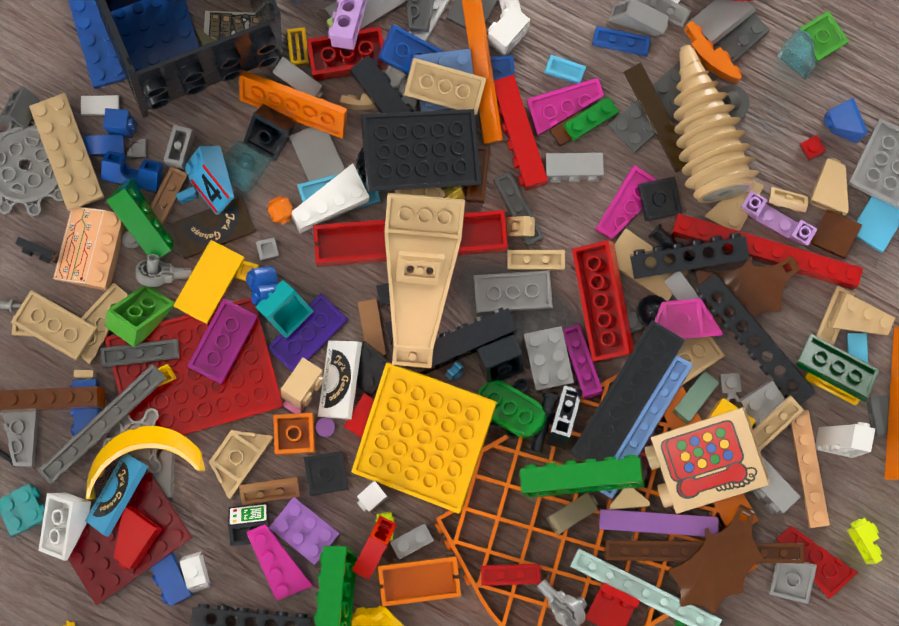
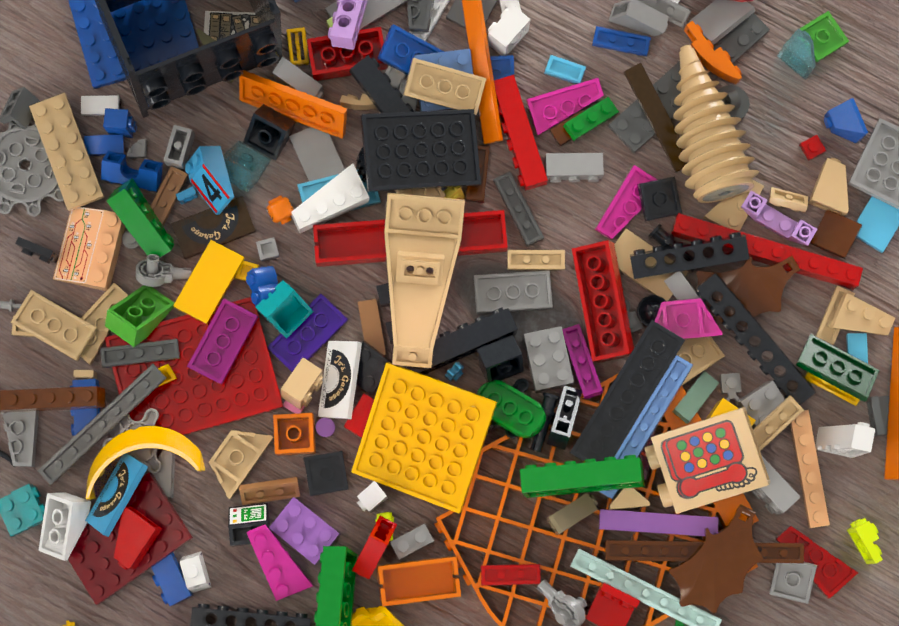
tan slope [506,216,535,236] -> none

